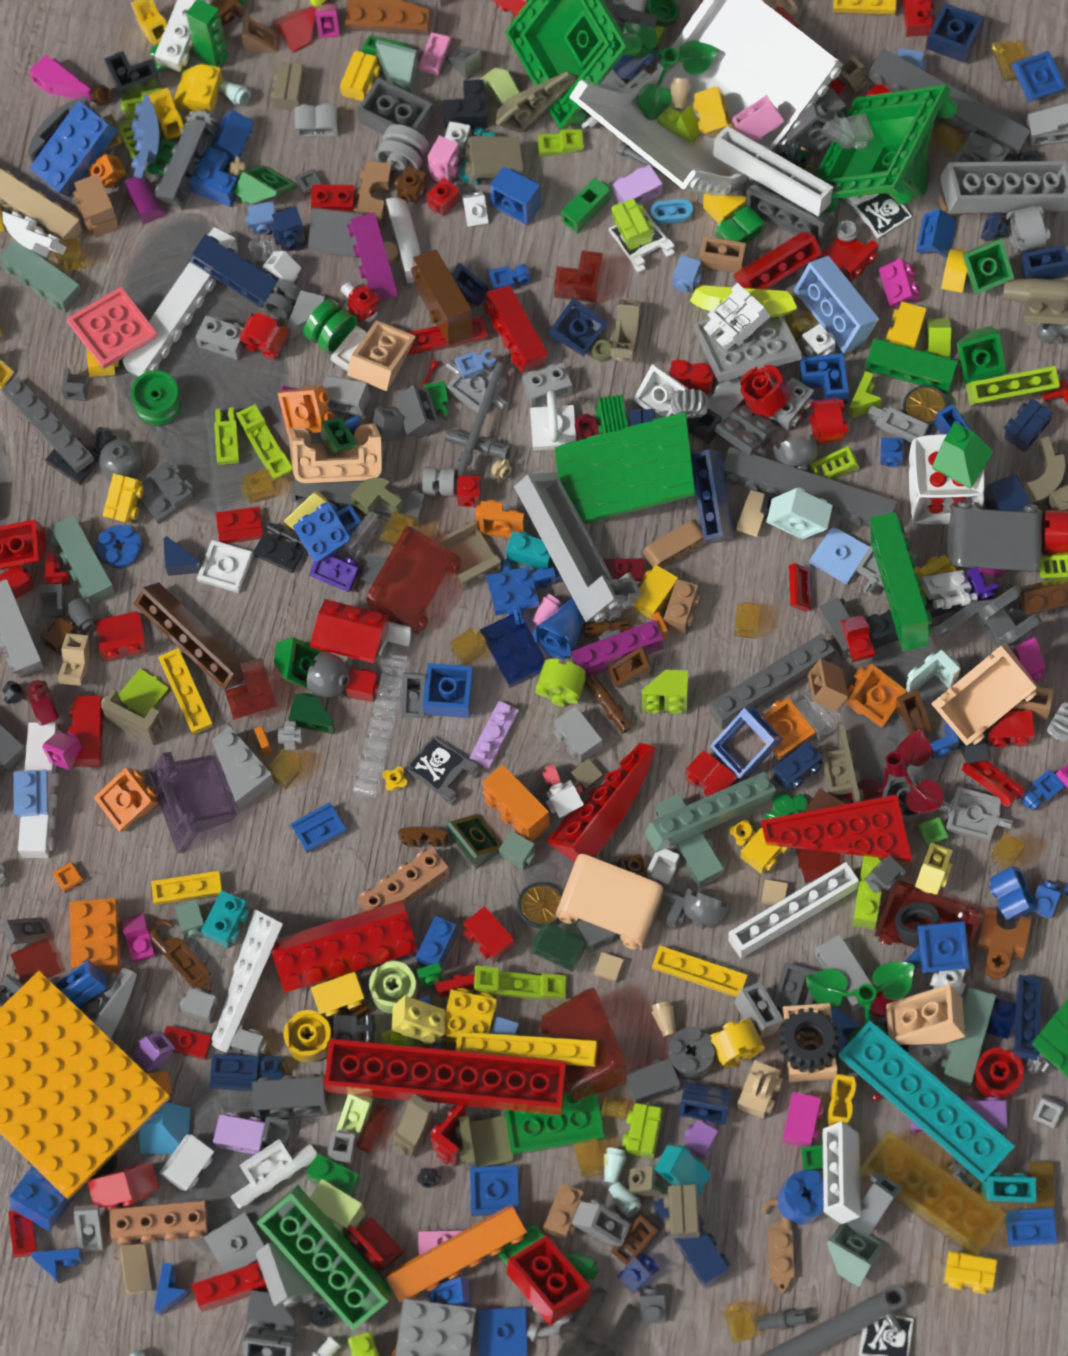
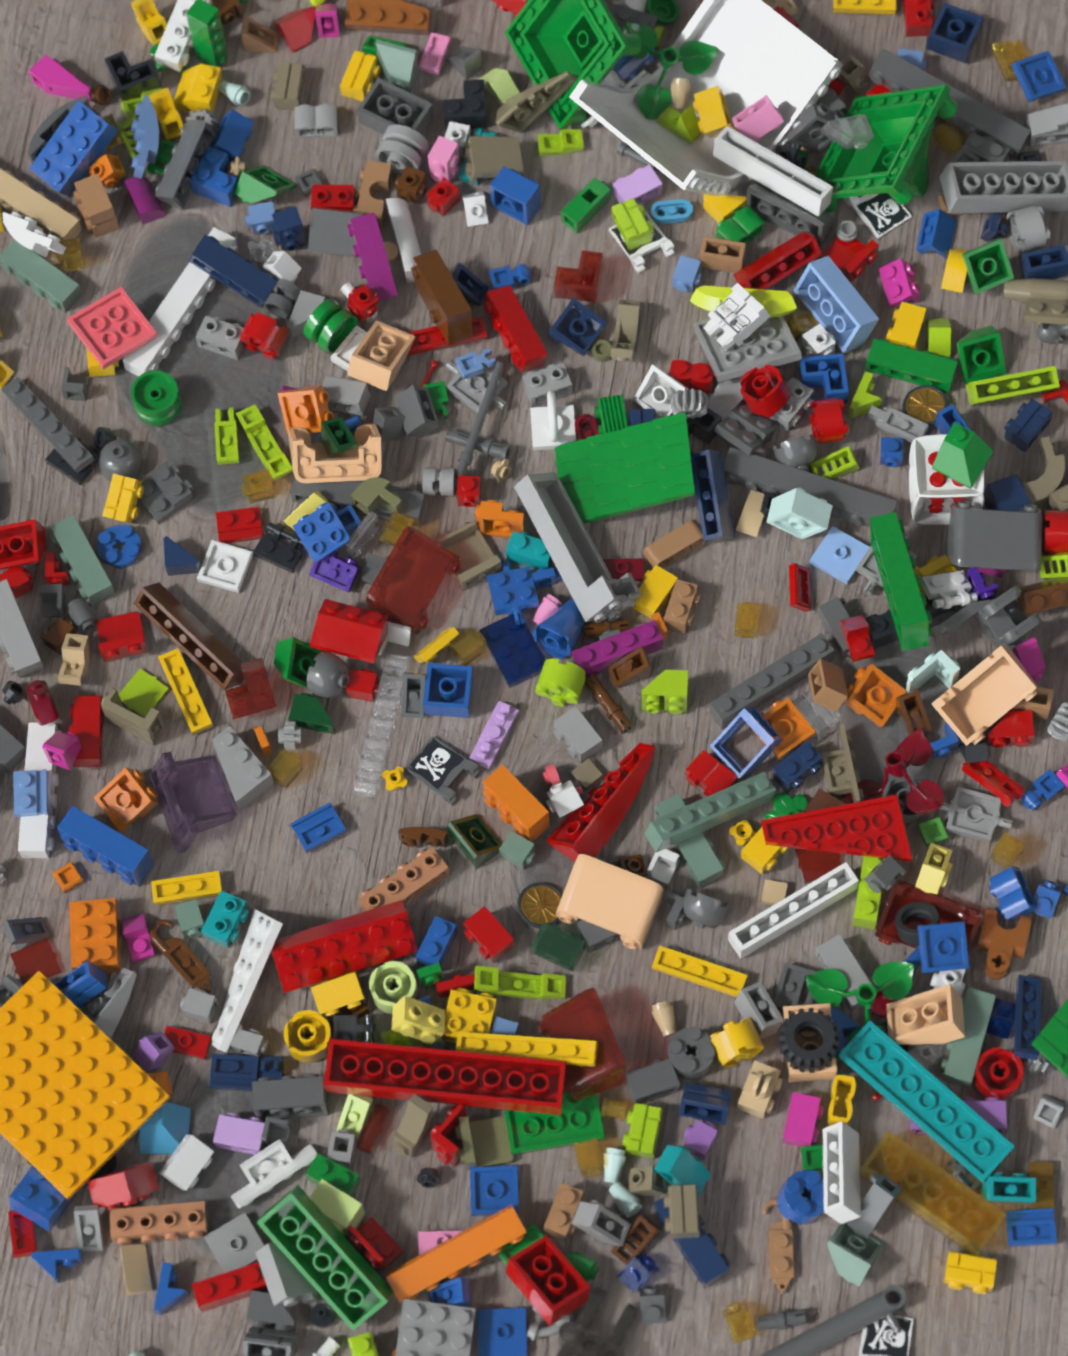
tan tile [594,952,624,983] -> none
none -> blue brick [57,805,154,887]
none -> yellow plate [413,627,459,663]

